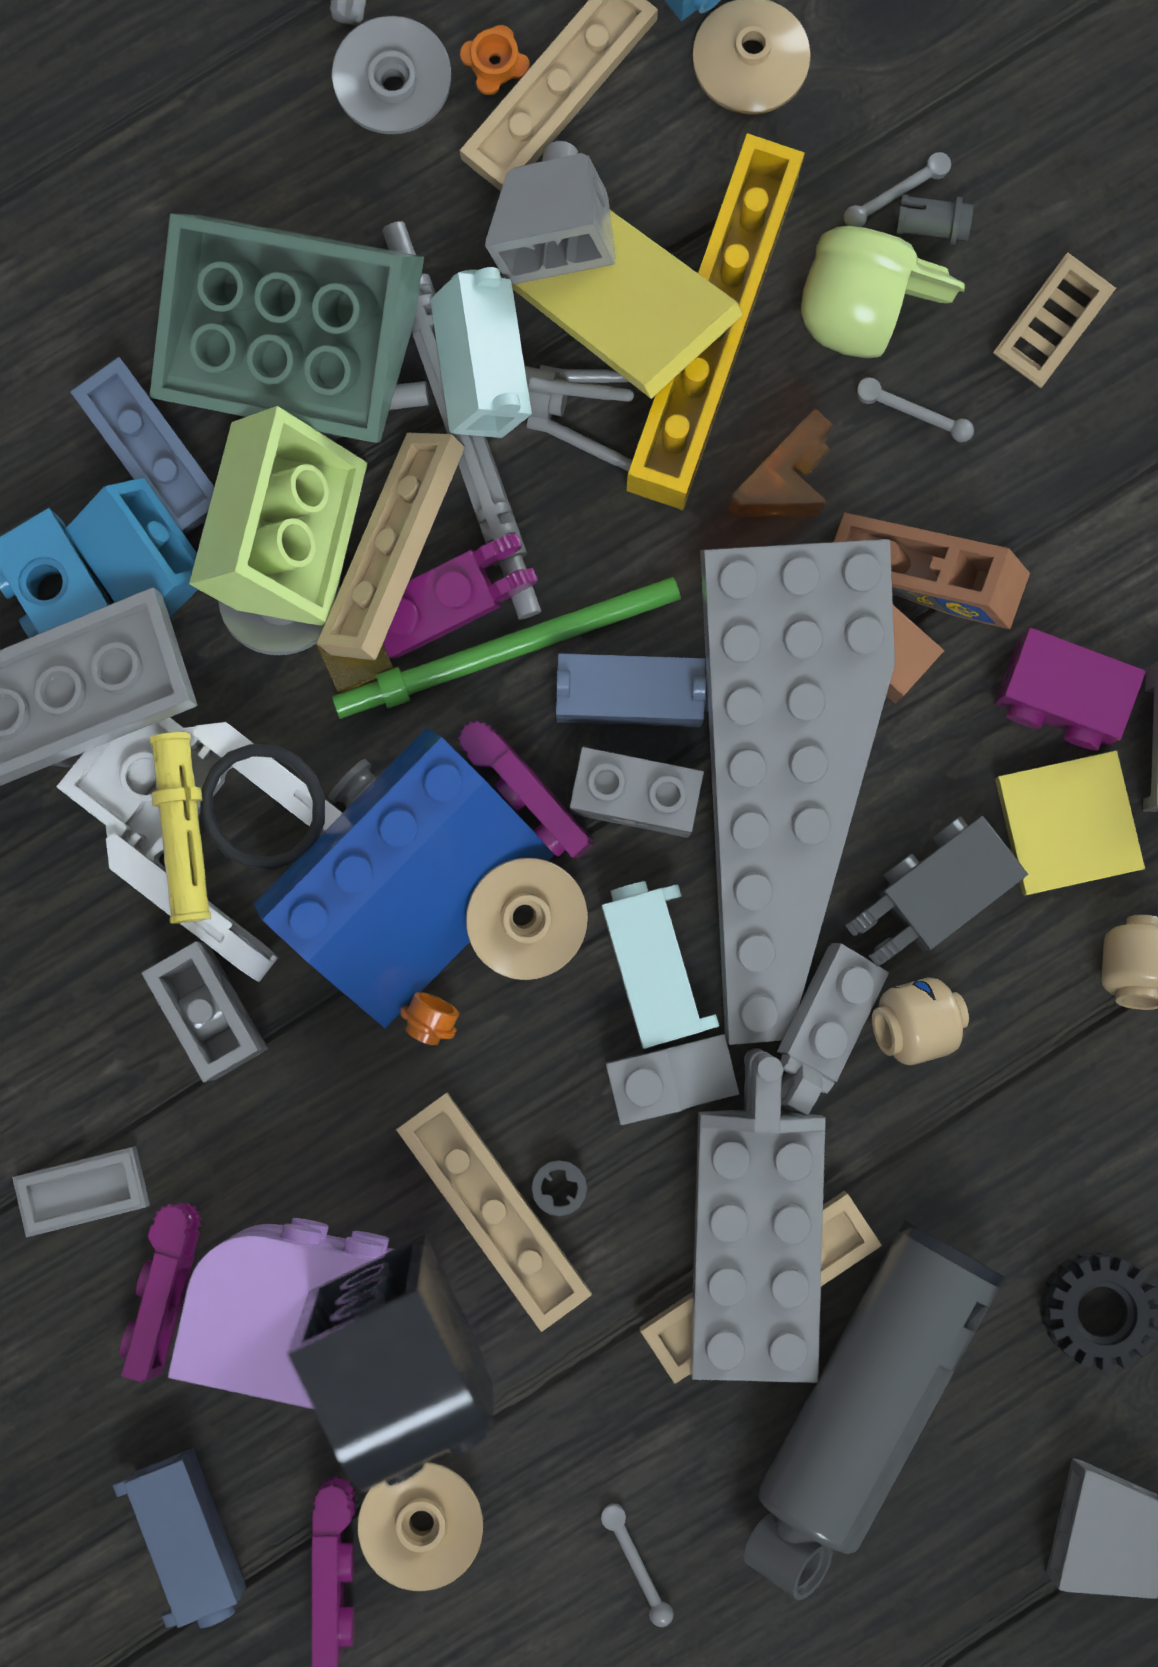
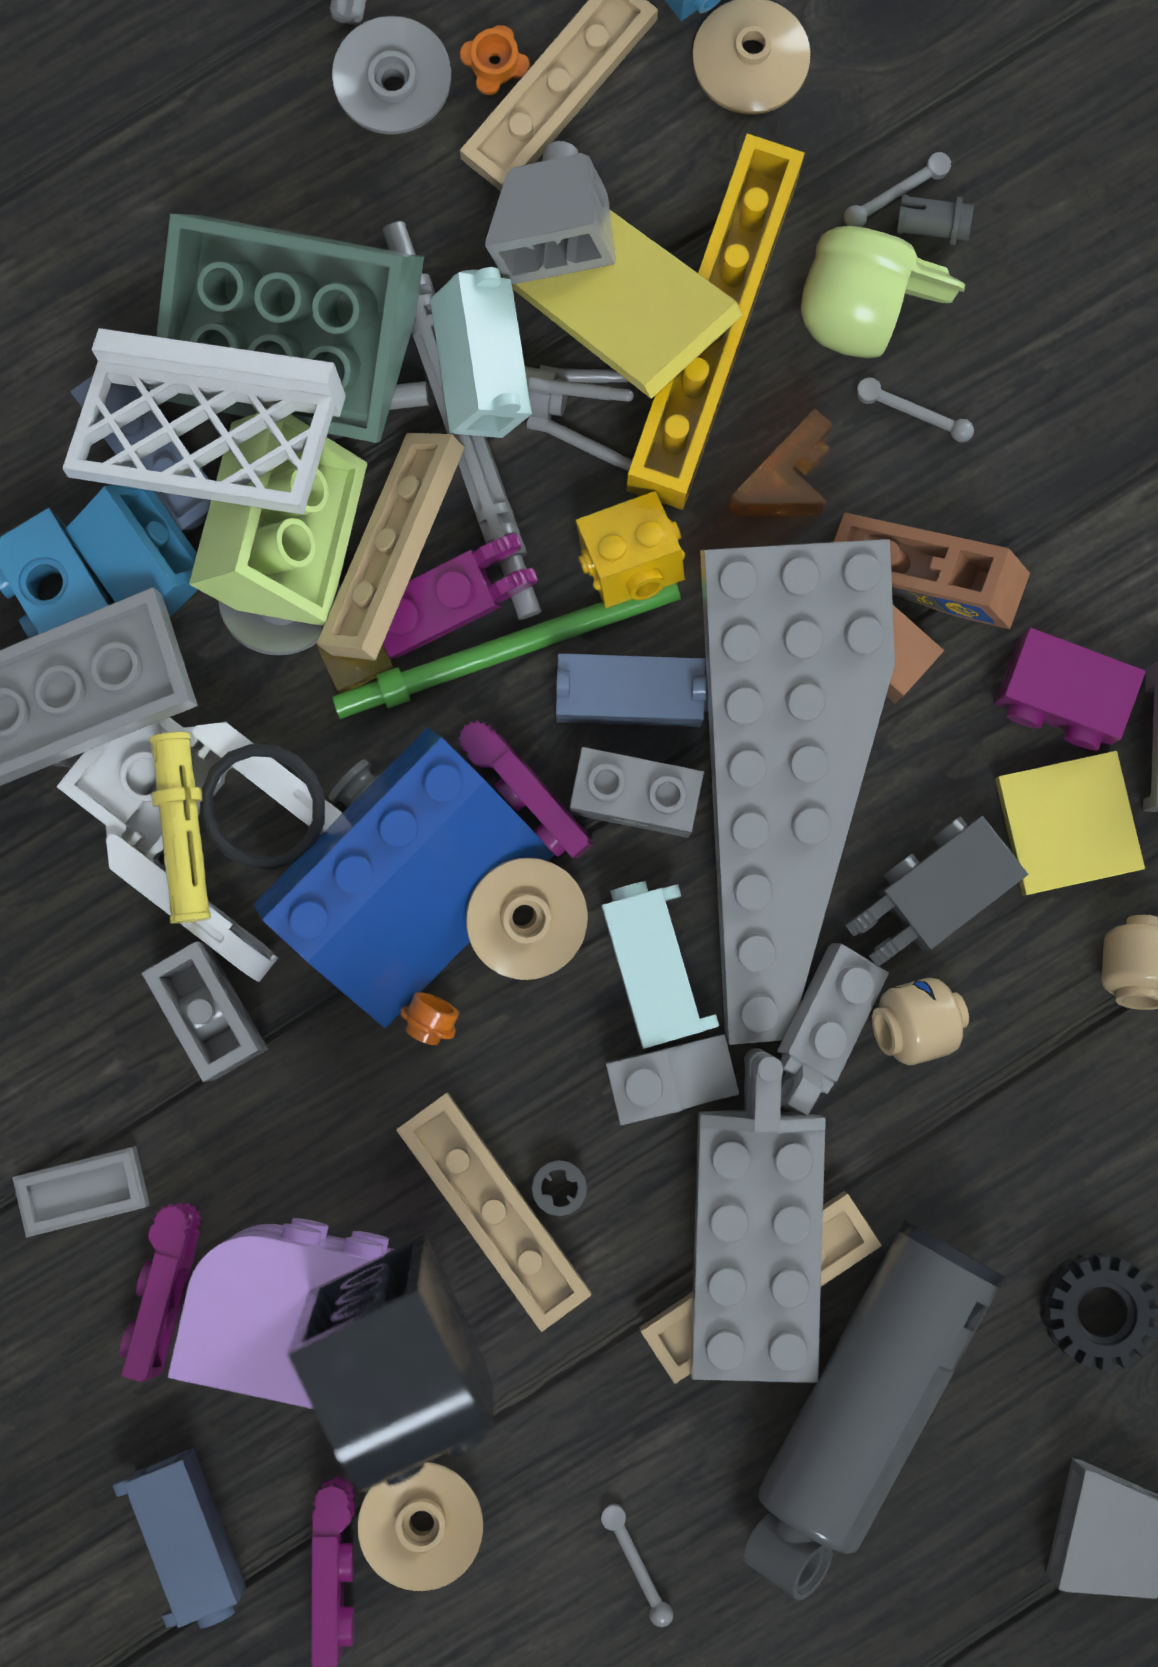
tan slope [993,253,1116,388] -> none
none -> white fence [63,328,346,515]
none -> yellow head [576,491,685,608]

